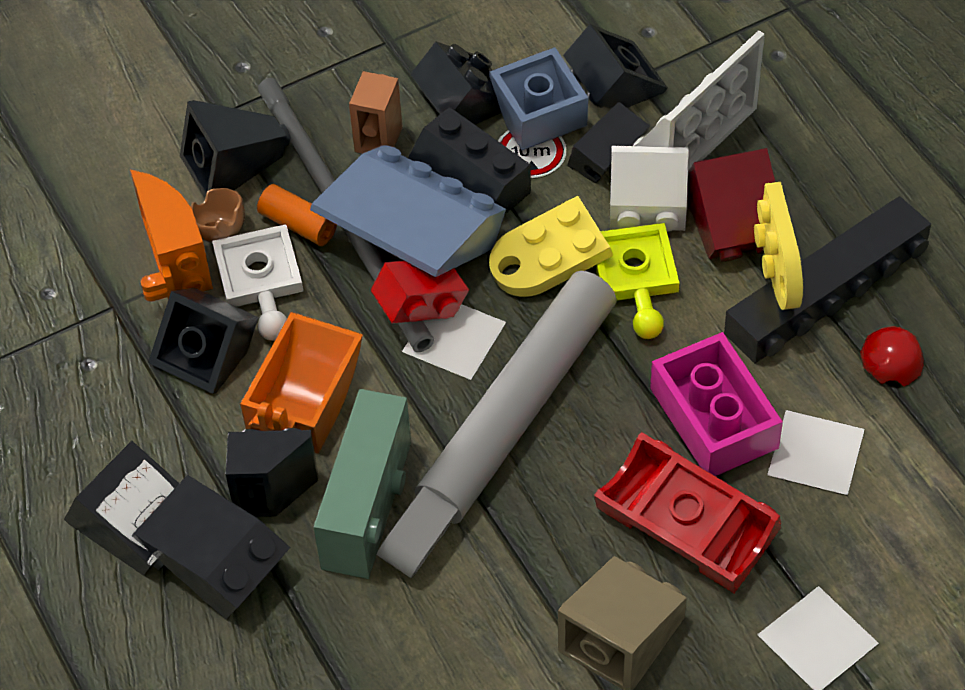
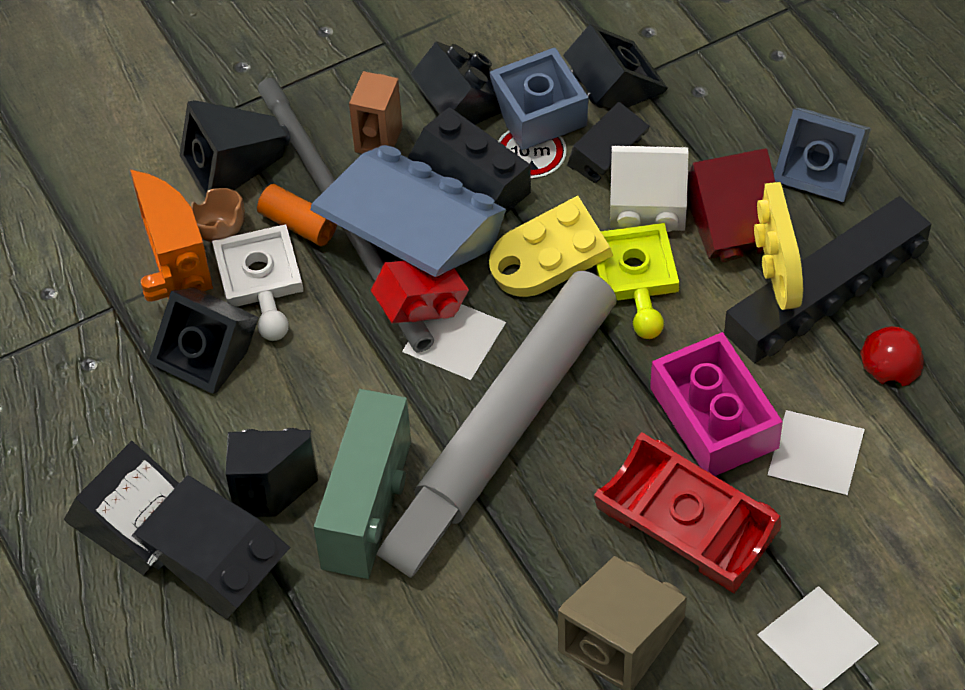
orange piece [240,312,363,454] -> none
white slope [633,31,765,171] -> none
none -> sand blue slope [774,108,871,202]

